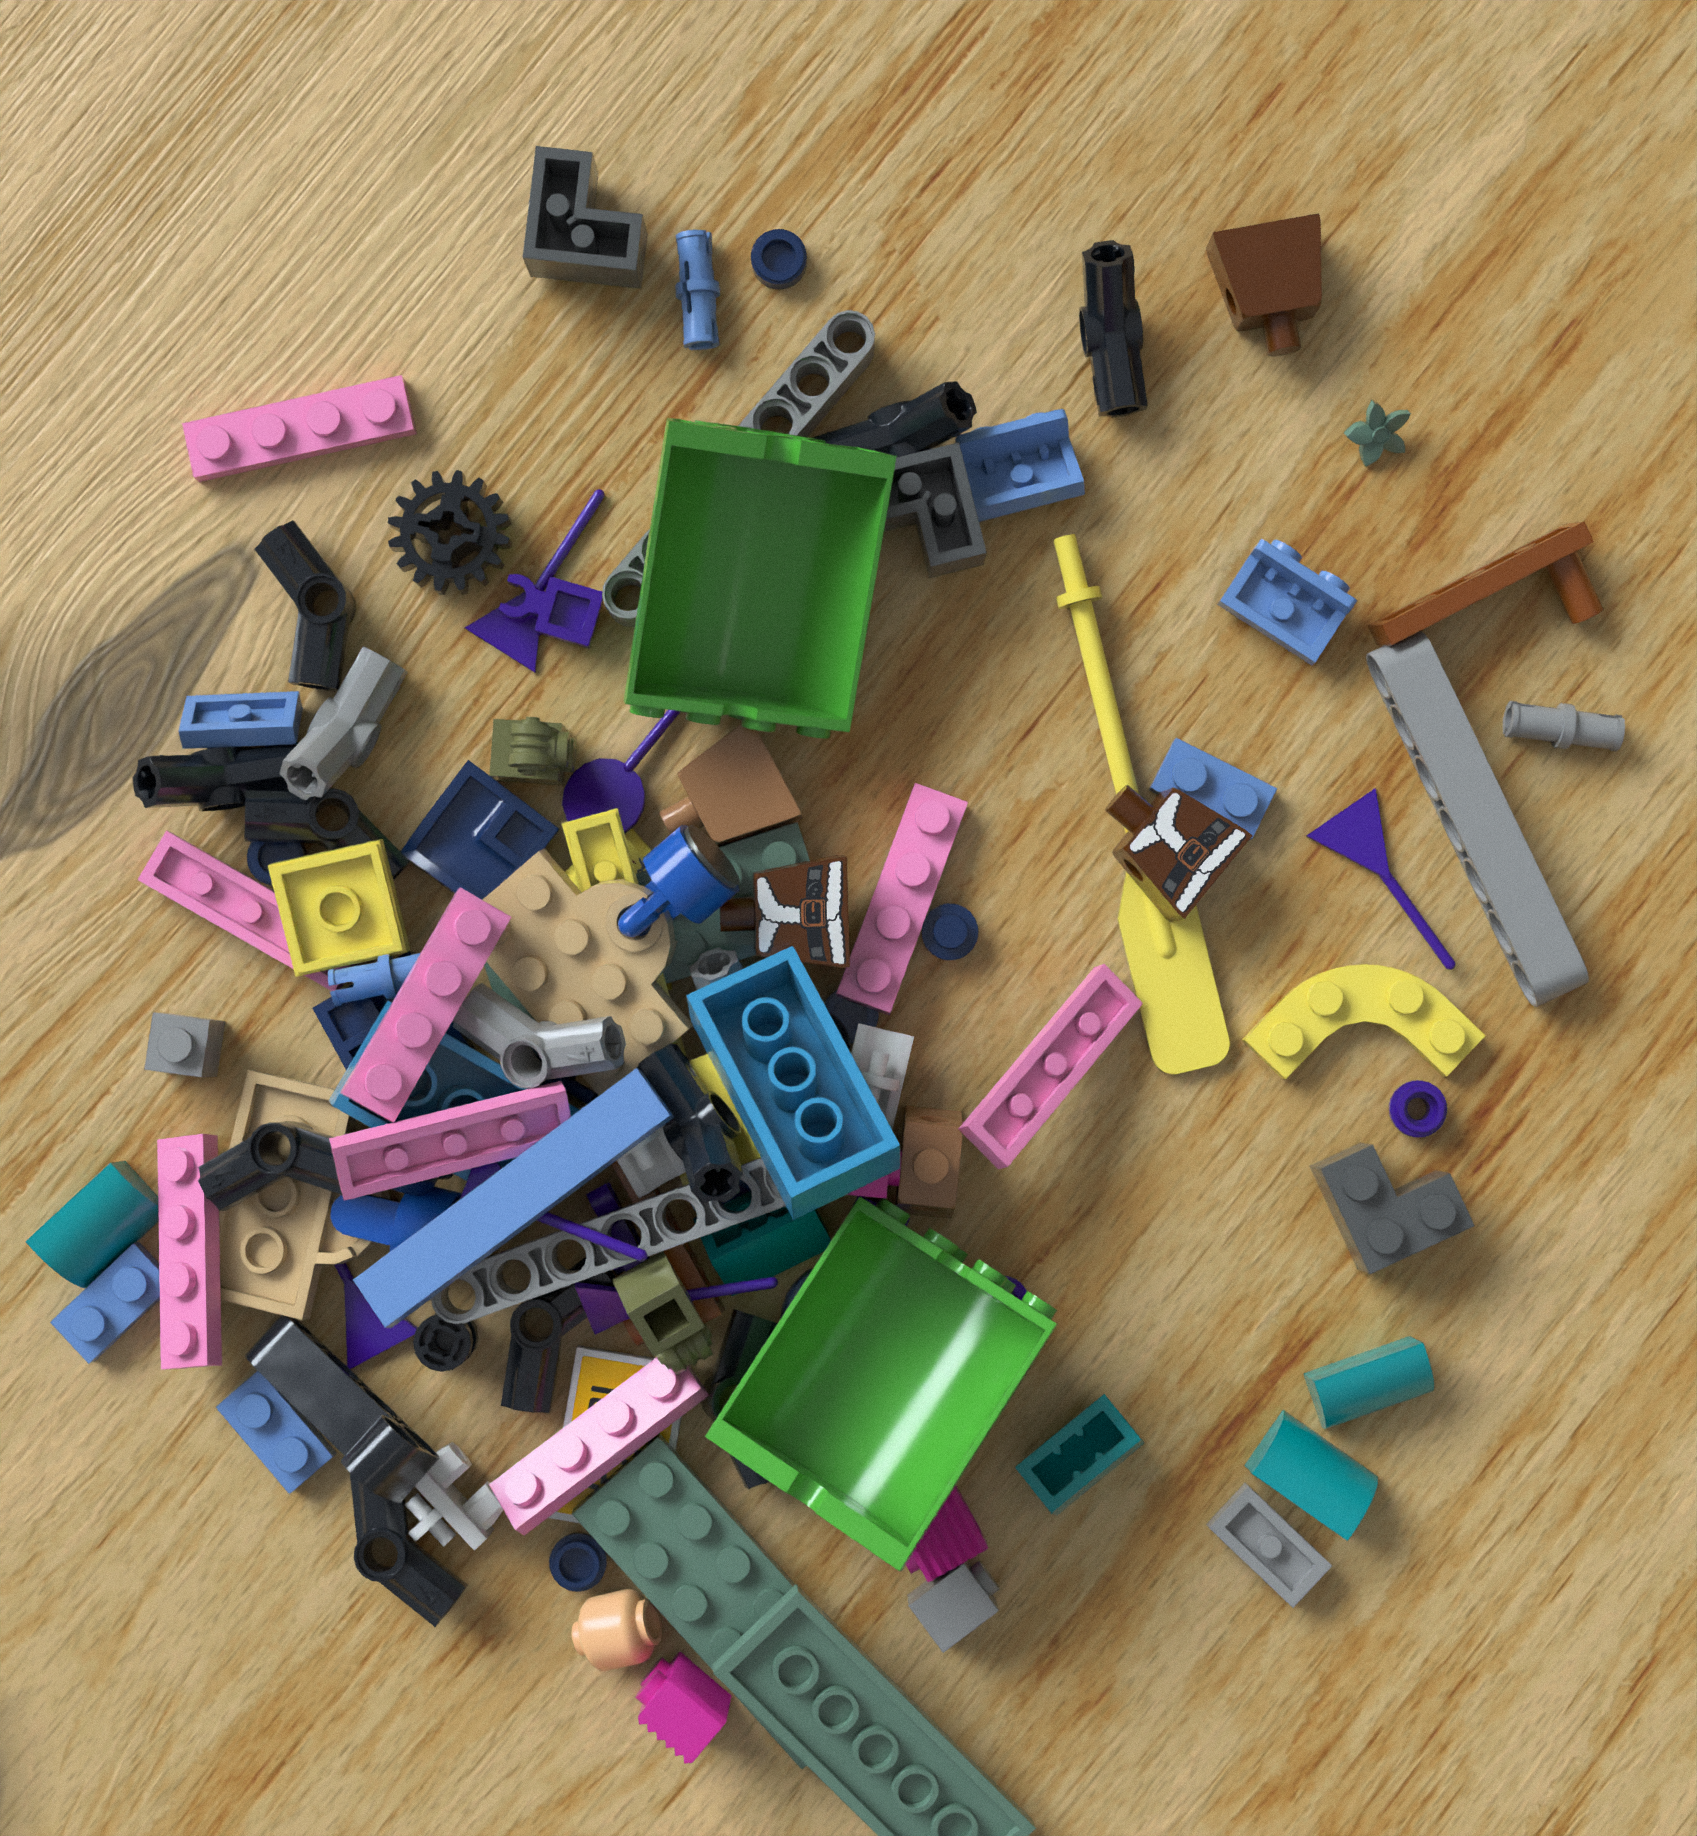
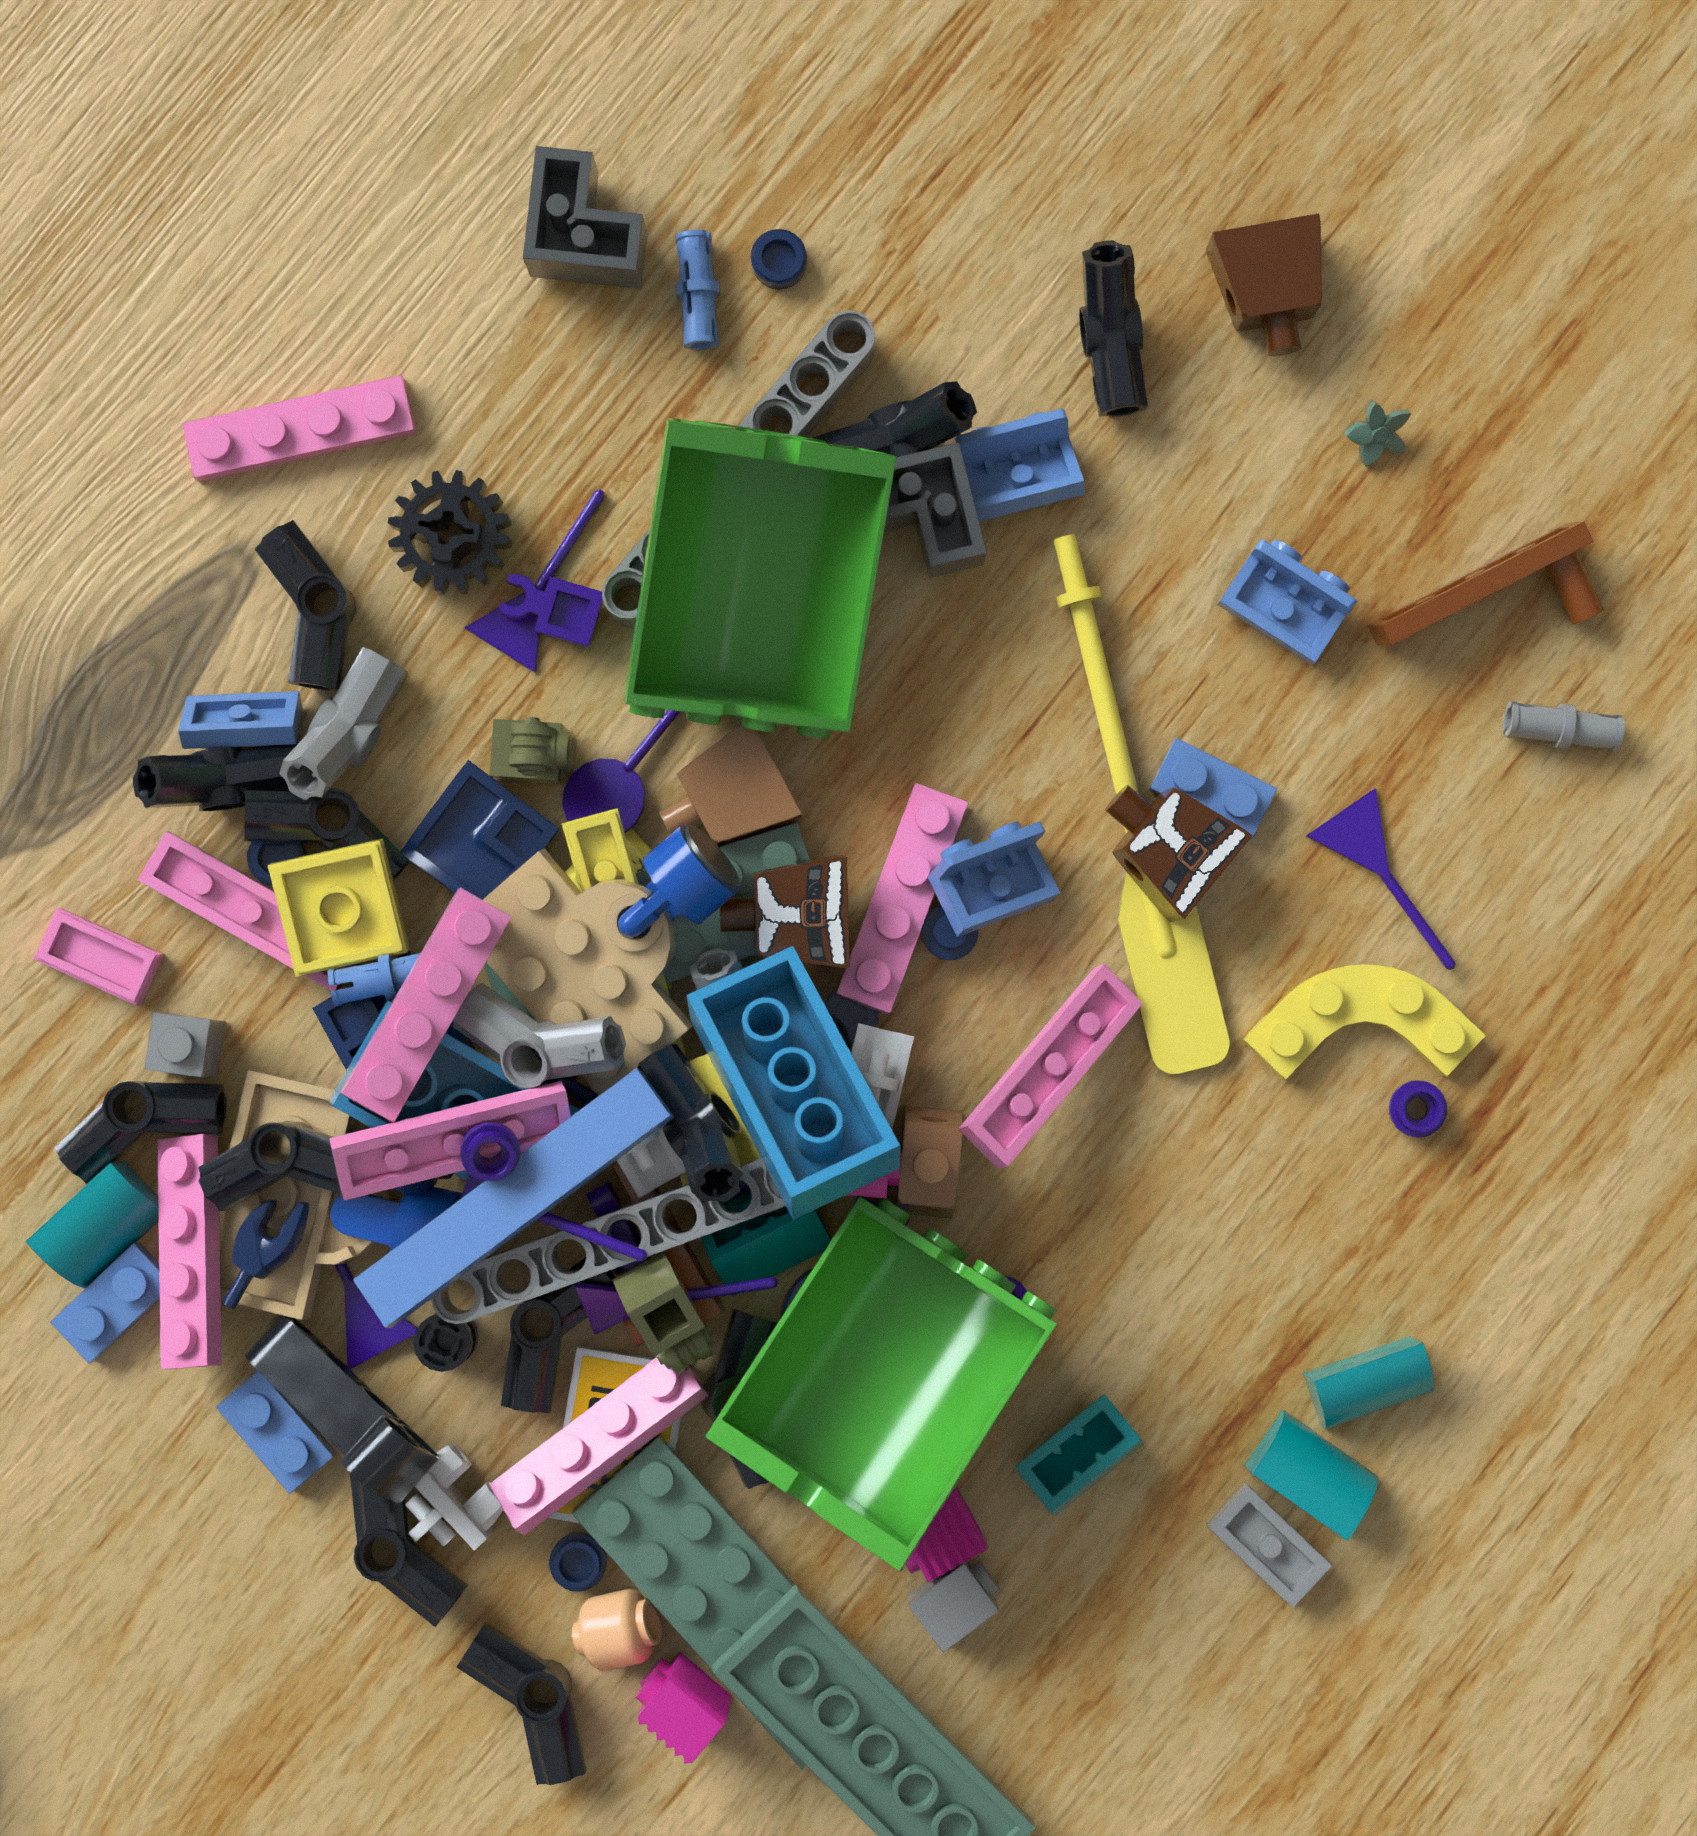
dark grey brick [1310,1142,1475,1274] -> none
light grey beam [1366,631,1589,1007] -> none
none -> bright pink tile [34,908,165,1006]
none -> black piece [54,1081,227,1184]
none -> dark blue hand [222,1200,310,1309]
none -> black piece [456,1622,587,1785]
none -> dark purple plate [460,1122,520,1181]
none -> medium blue bracket [928,822,1060,937]

